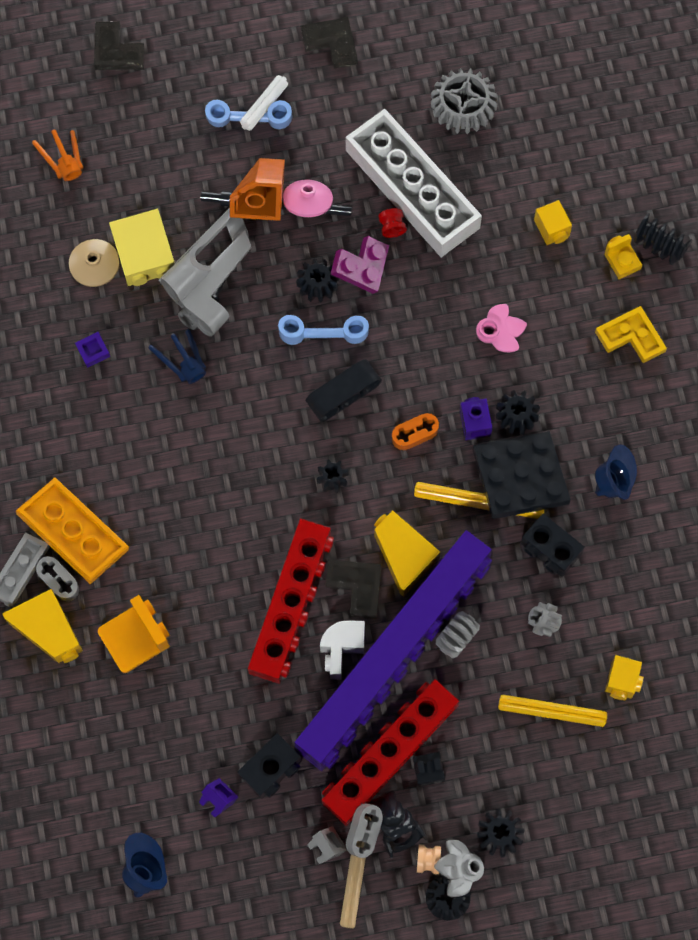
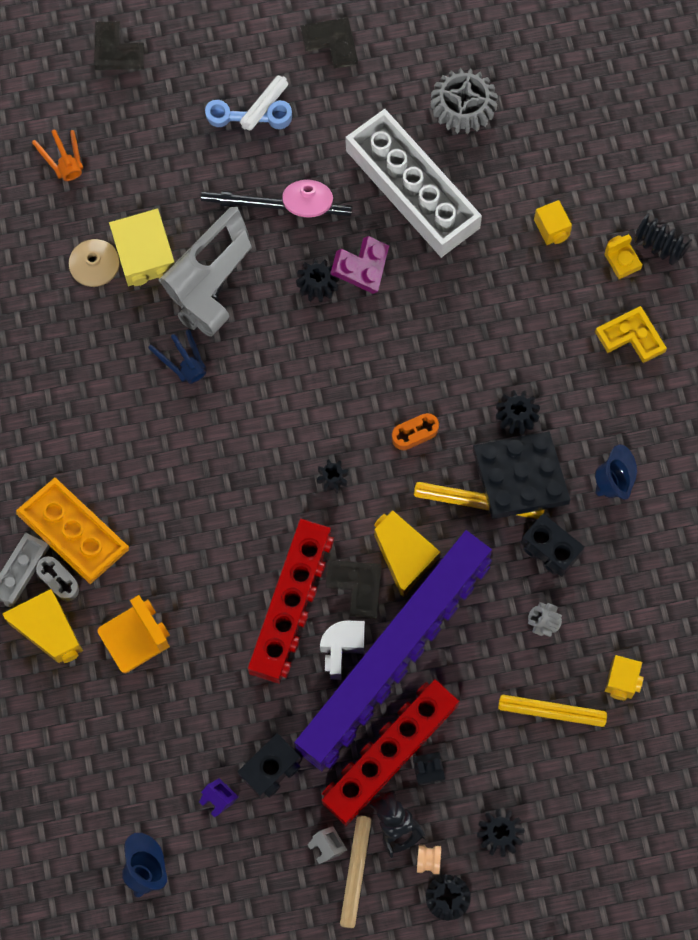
dark purple tile [75,332,111,368] -> none
orange slope [230,158,285,221] -> none
light blue piece [278,315,369,345] -> none
black beam [305,359,382,422] -> none
light grey beam [346,803,383,858] -> none
red wheel [378,208,407,238] -> none
light grey plate [434,840,484,897] -> none
light grey gear [436,611,480,658] -> none
dark purple brick [460,397,492,440] -> none
bright pink plate [476,304,527,353] -> none

